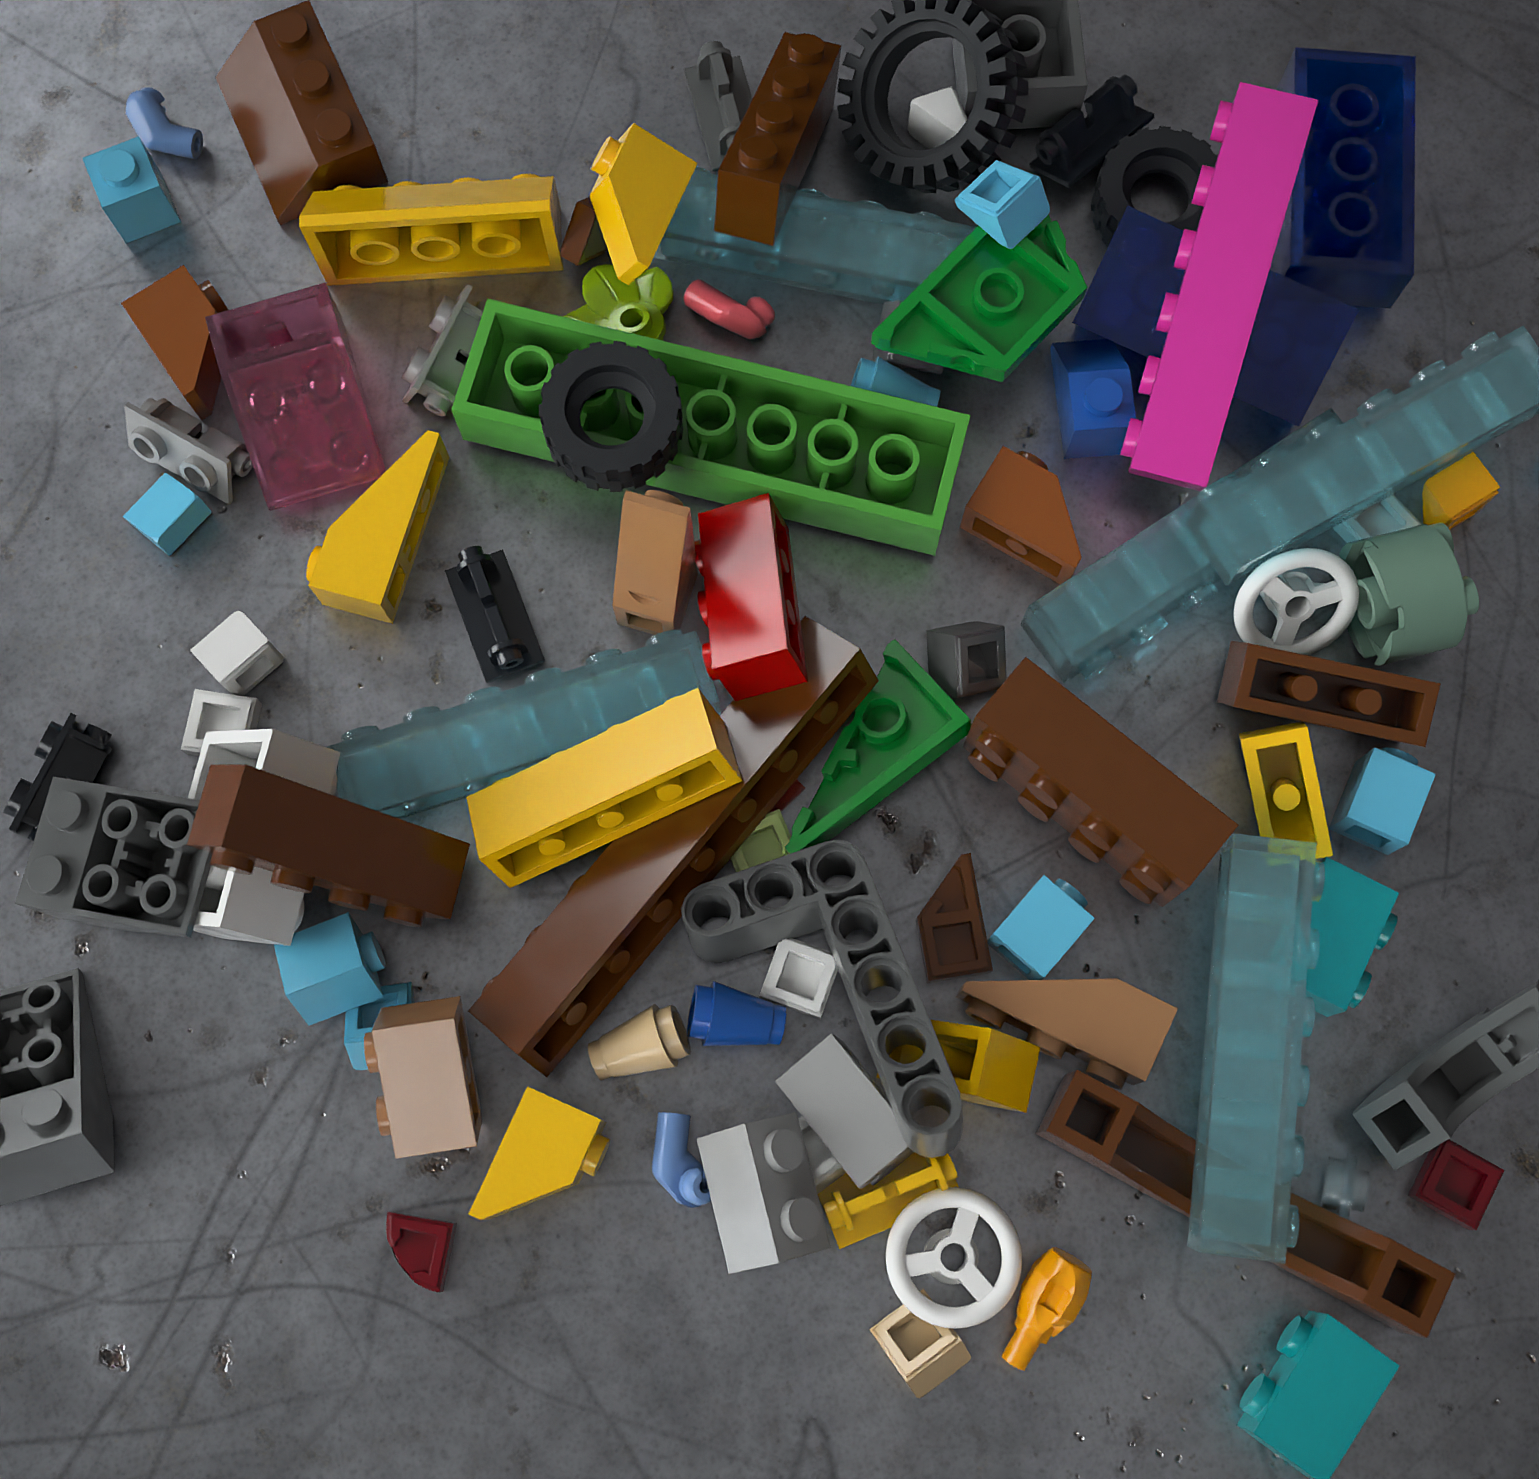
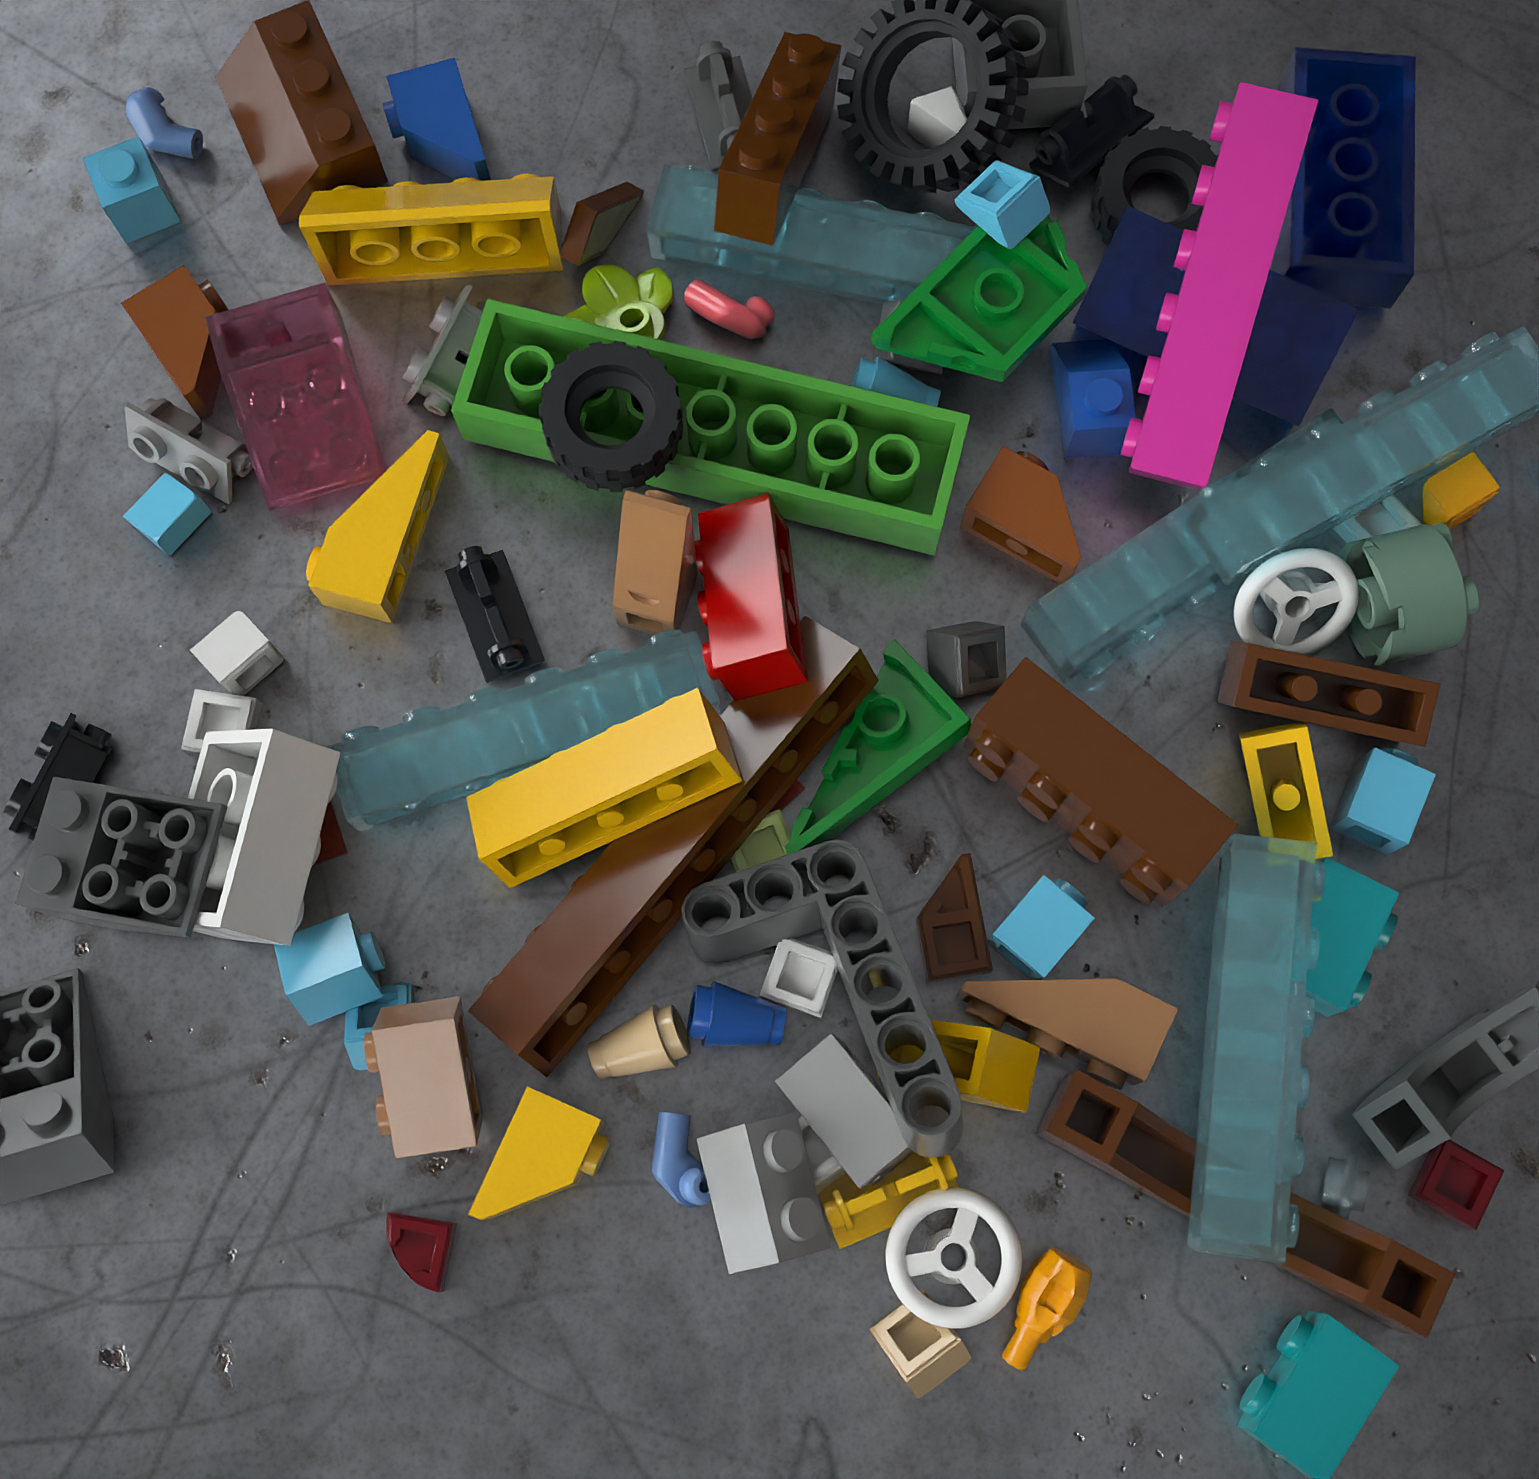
reddish brown brick [187,764,470,927] -> none
yellow slope [589,123,698,285] -> none
none -> blue slope [382,58,491,181]

